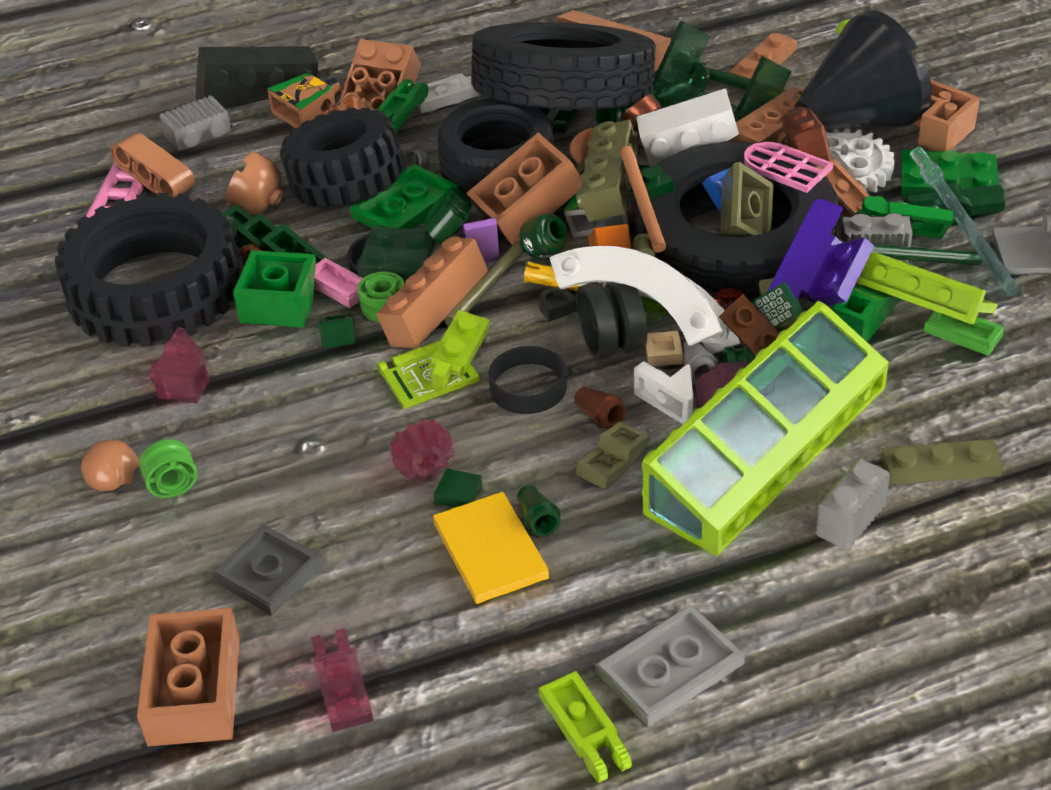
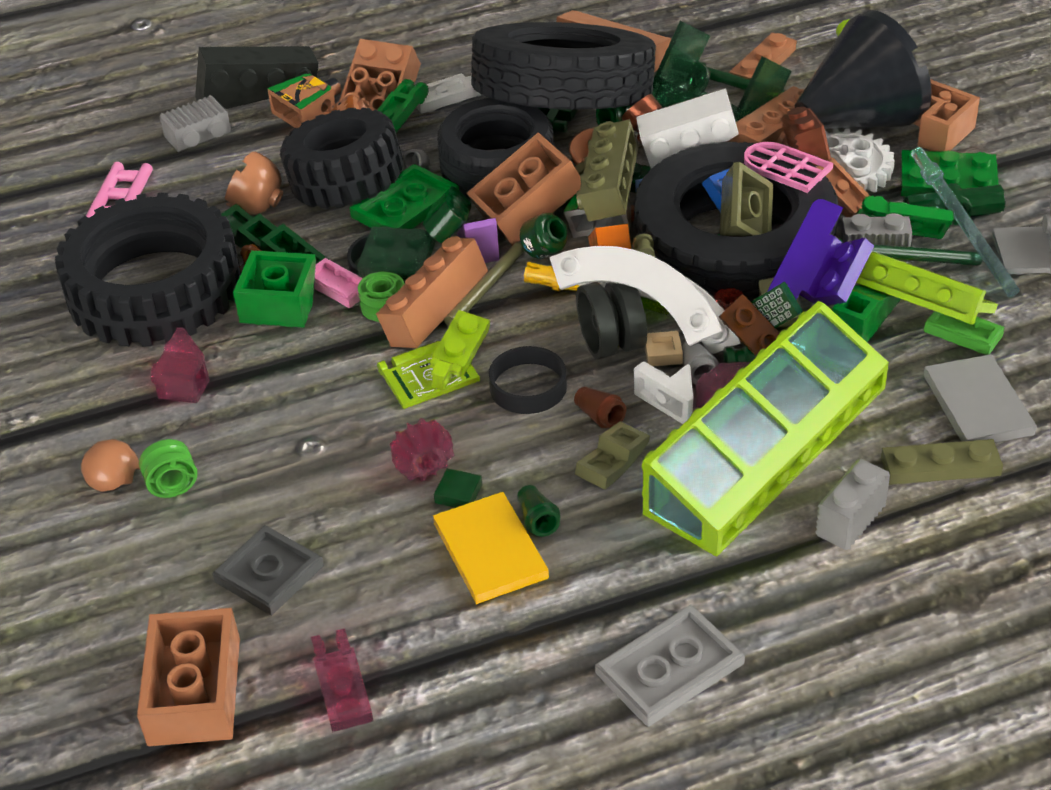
nougat beam [110,133,195,197] -> none
dark green slope [319,313,356,348] -> none
lime hinge [538,671,632,783] -> none
pearl dark grey tile [539,287,577,322] -> none
nougat bar [620,146,666,252] -> none
dark green plate [630,165,674,199] -> none
none -> light grey tile [923,354,1037,443]

